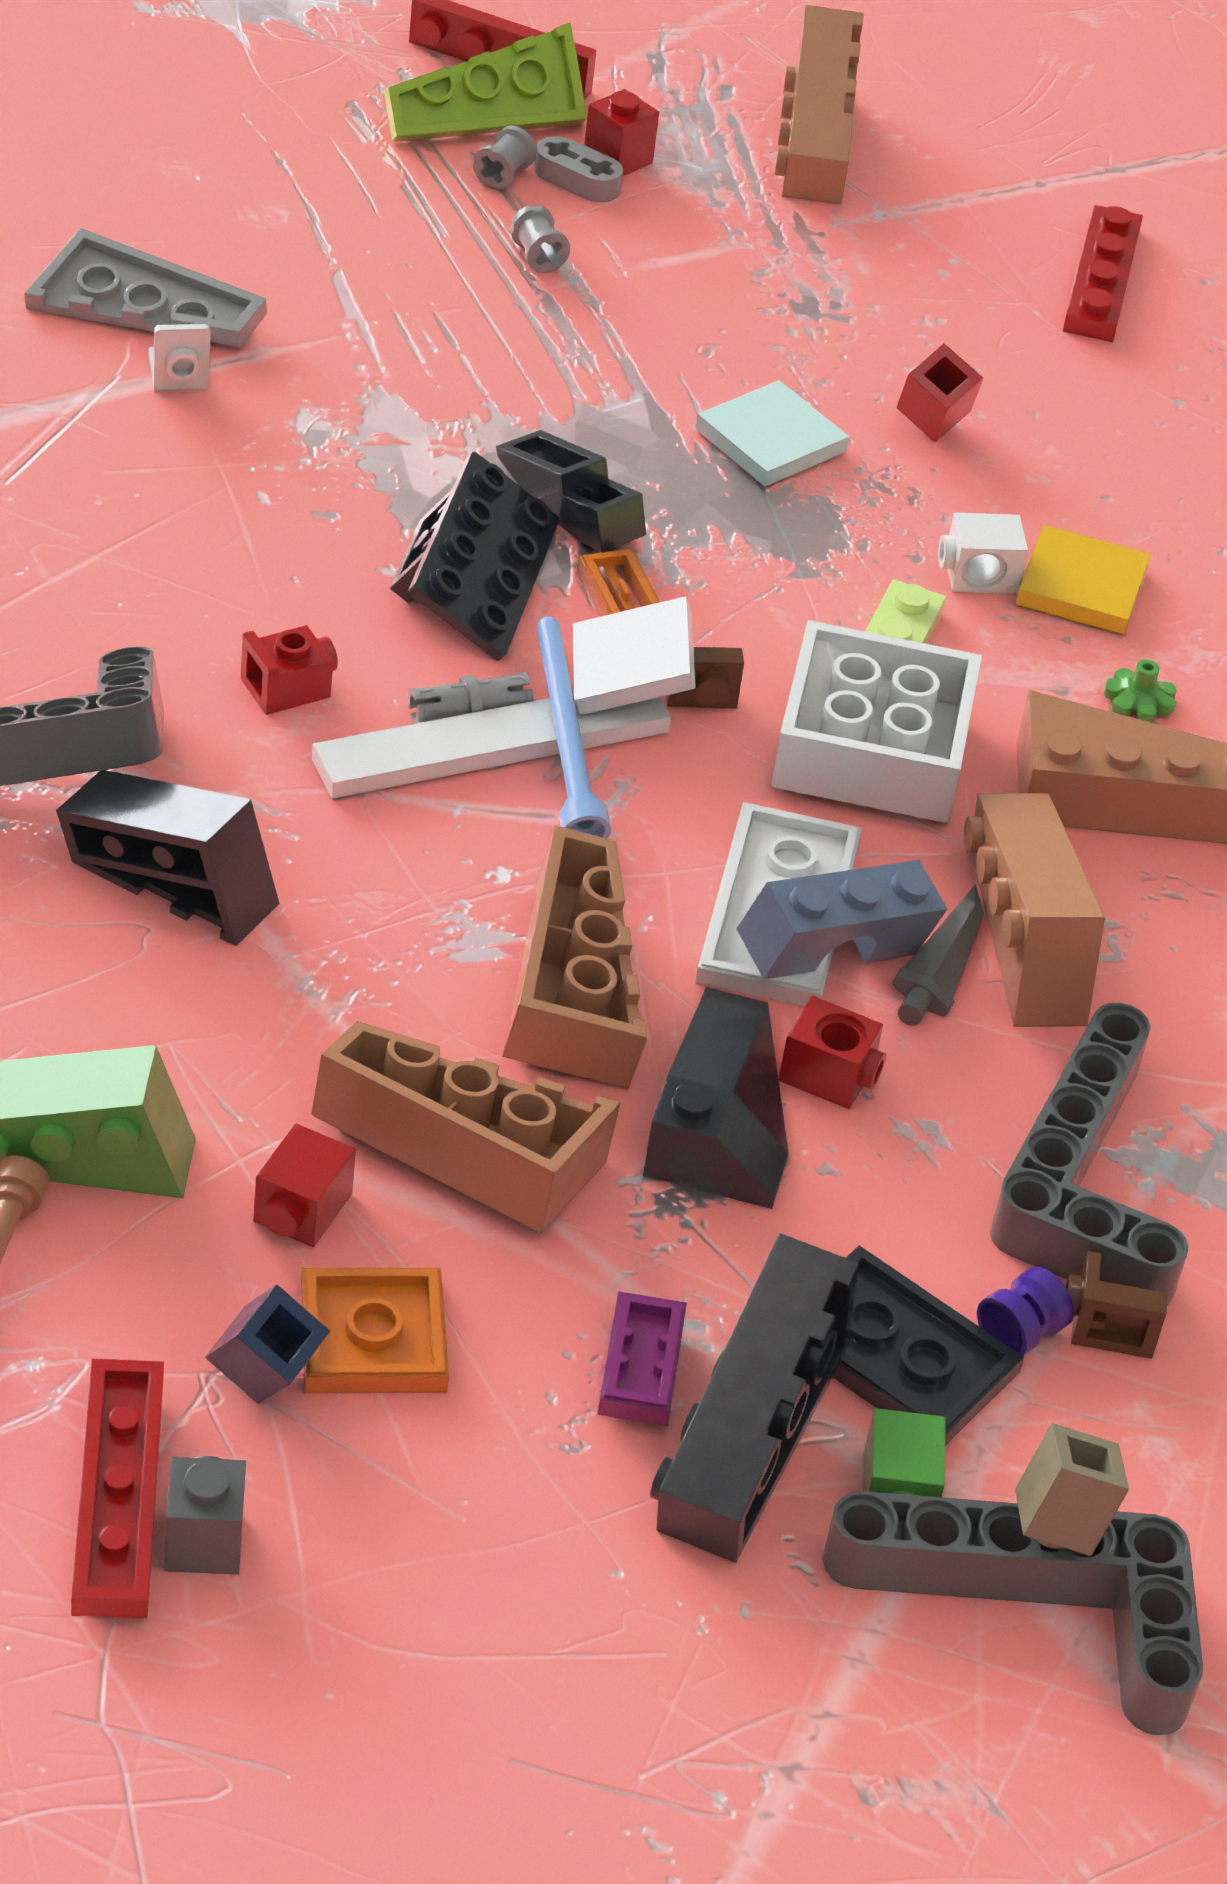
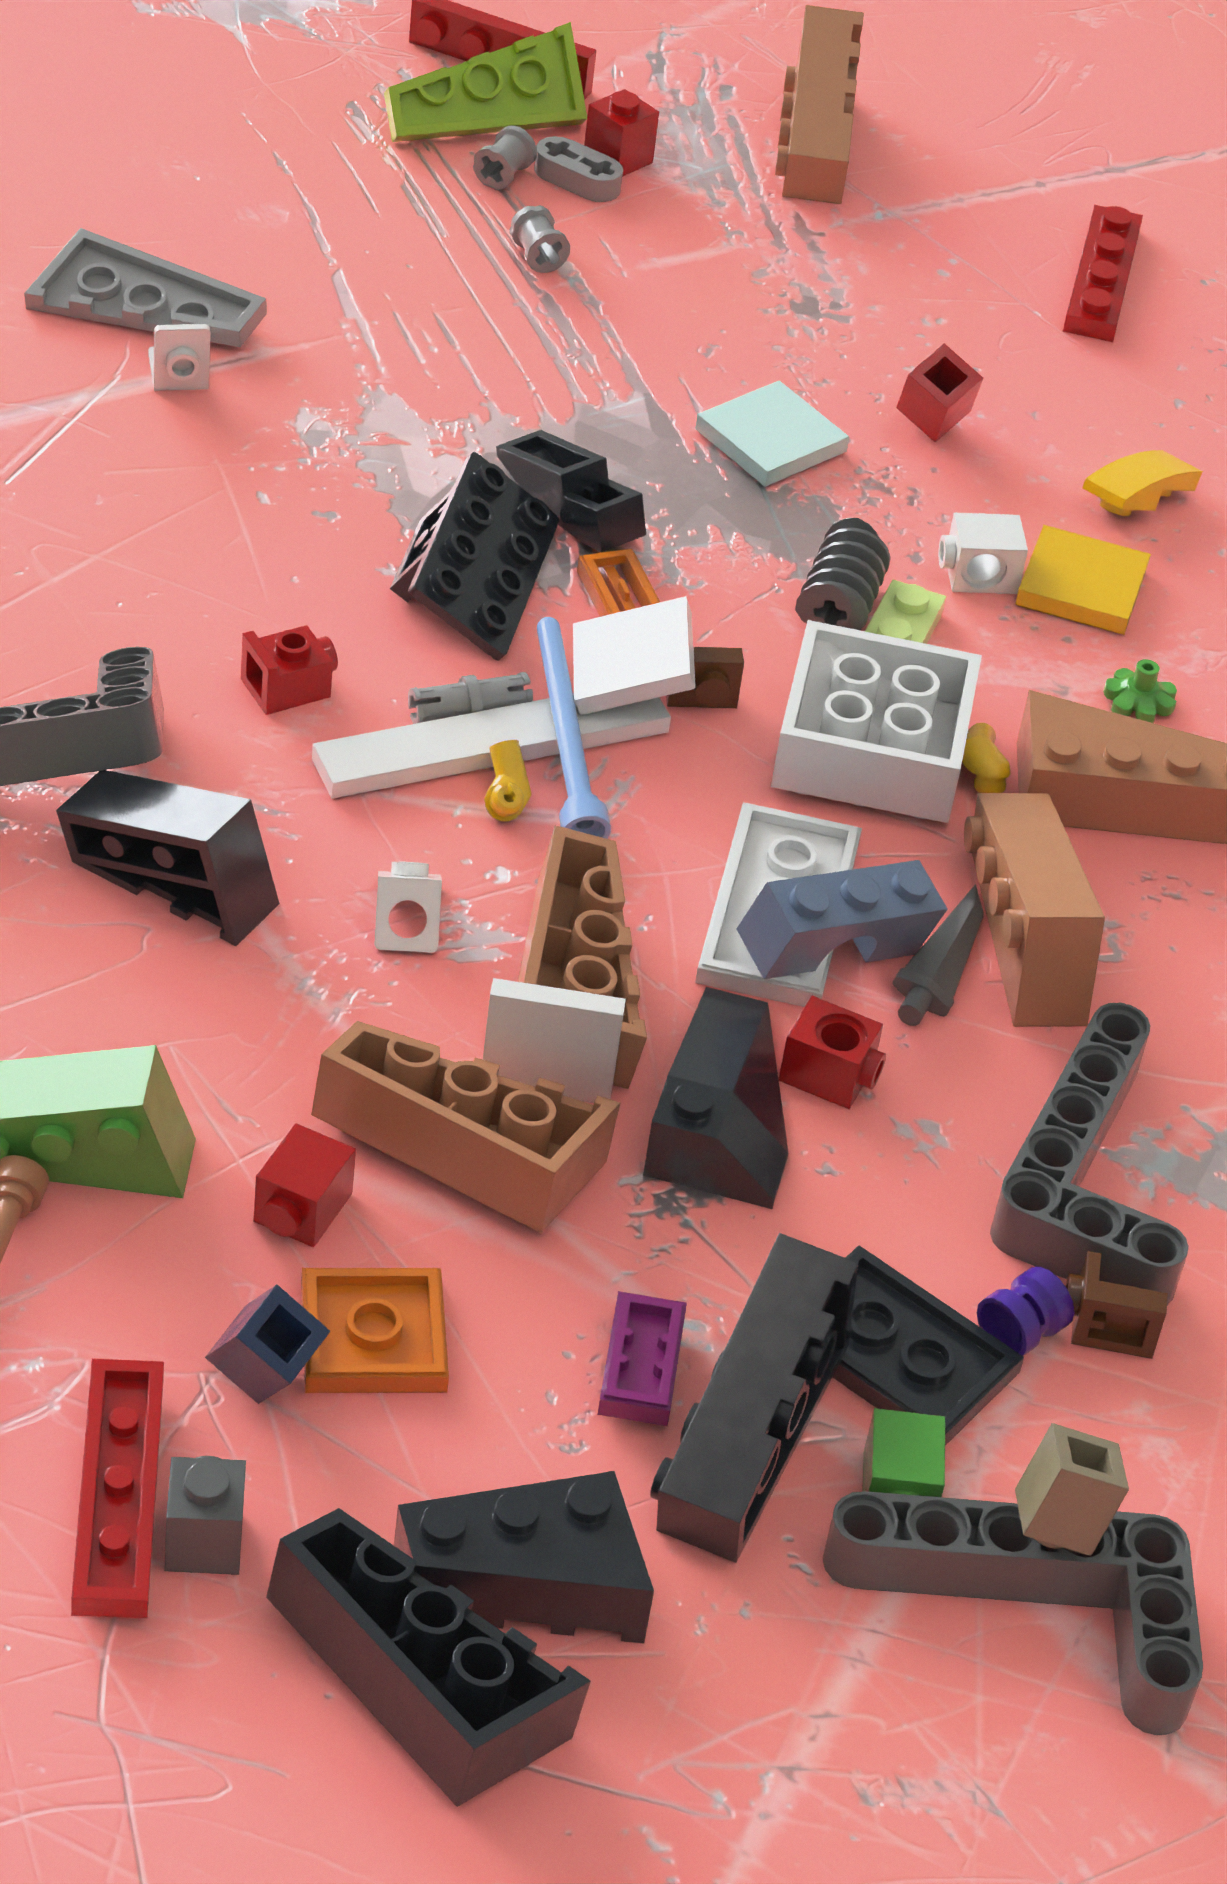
none -> black wedge [266,1508,591,1807]
none -> white bracket [374,861,442,953]
none -> black wedge [394,1471,654,1644]
none -> white tile [483,978,626,1103]
none -> yellow arm [484,740,532,822]
none -> dark grey piece [795,518,891,630]
none -> yellow arm [962,723,1011,793]
none -> yellow slope [1082,450,1203,516]

